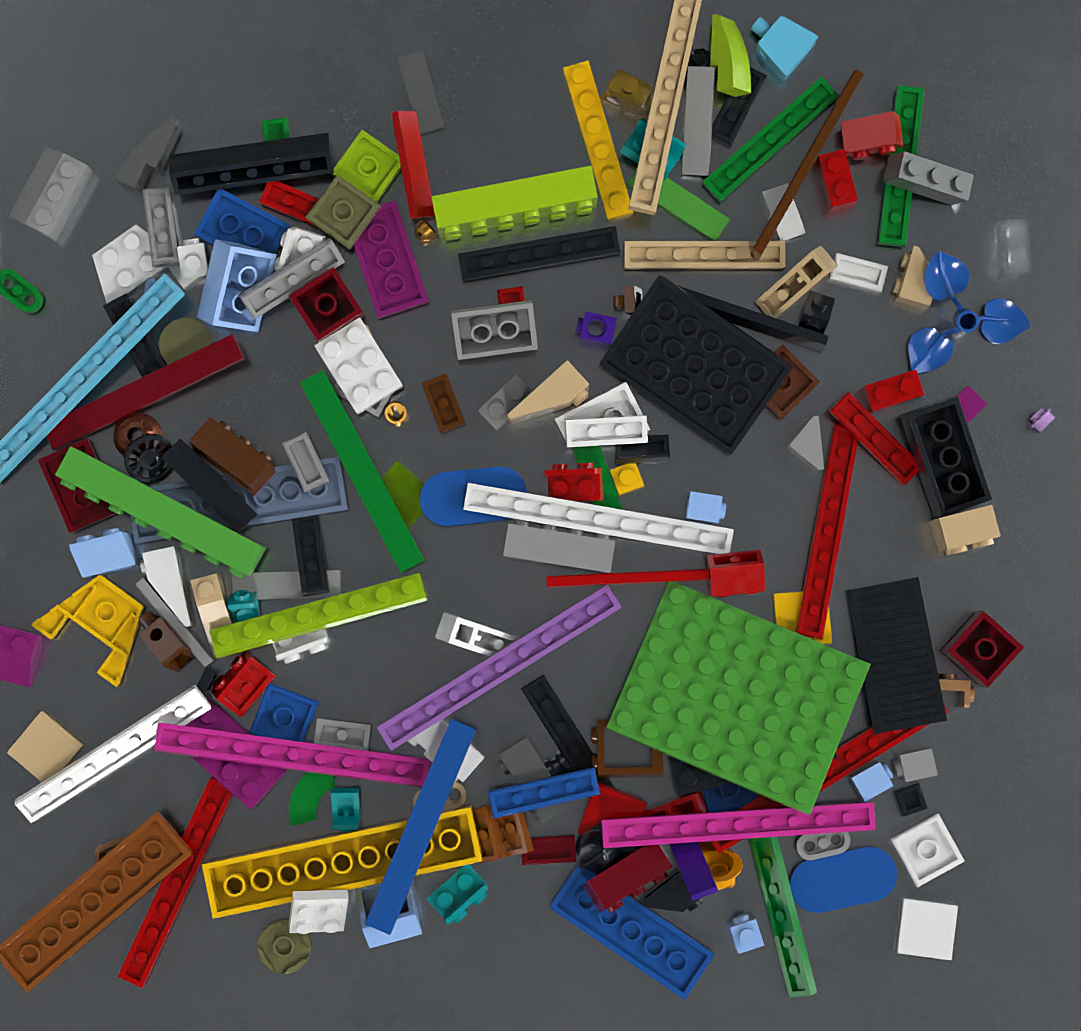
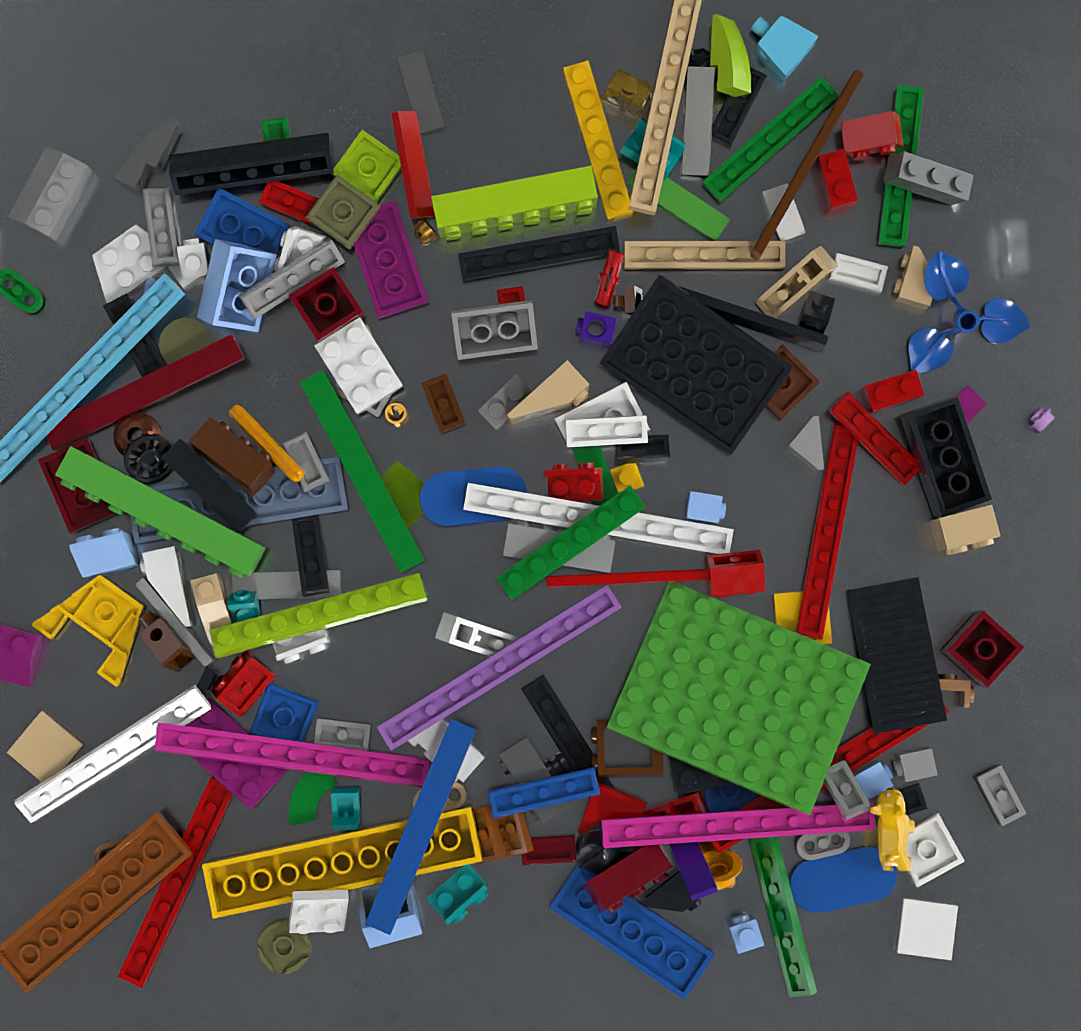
none -> light orange axle [229,404,305,483]
none -> green plate [497,485,646,600]
none -> red pin [594,249,625,306]
none -> light grey plate [824,760,871,820]
none -> yellow animal [870,787,915,871]
none -> light grey plate [975,765,1026,826]

